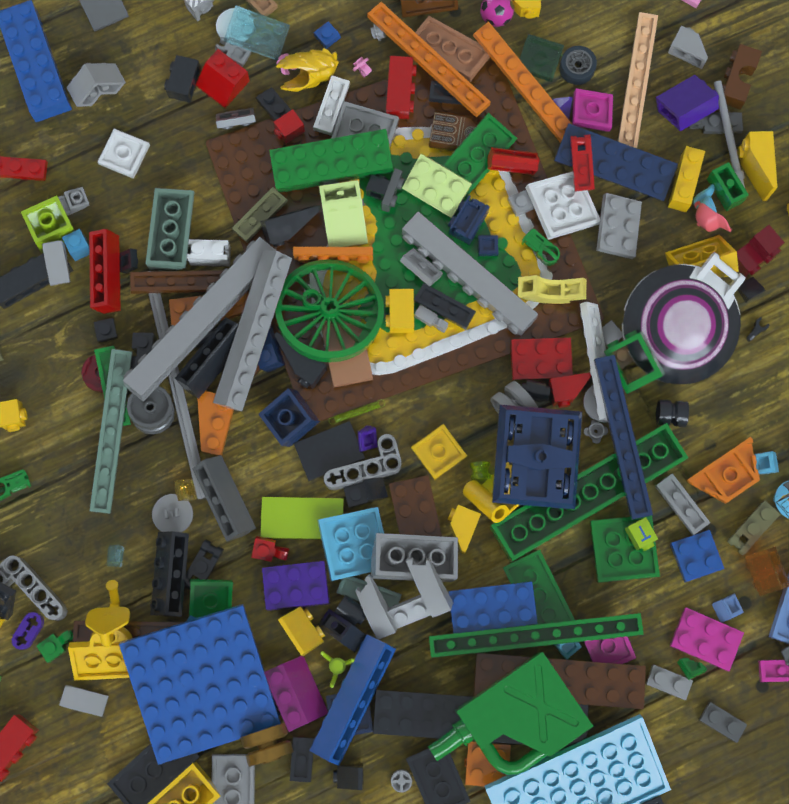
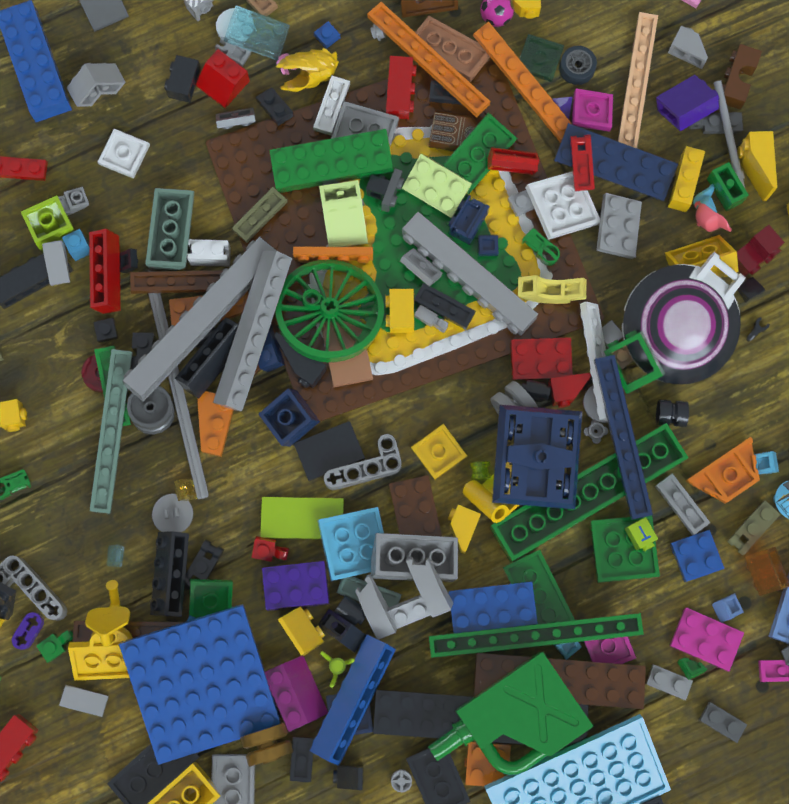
dark grey brick [192,455,256,542] -> none
black slope [260,205,321,247] -> none
red brick [273,109,305,144] -> none
lime piece [329,399,385,424] -> none
black slope [344,478,388,508] -> none
bright pink plate [352,57,372,77] -> none
dark purple slope [358,425,378,452] -> none

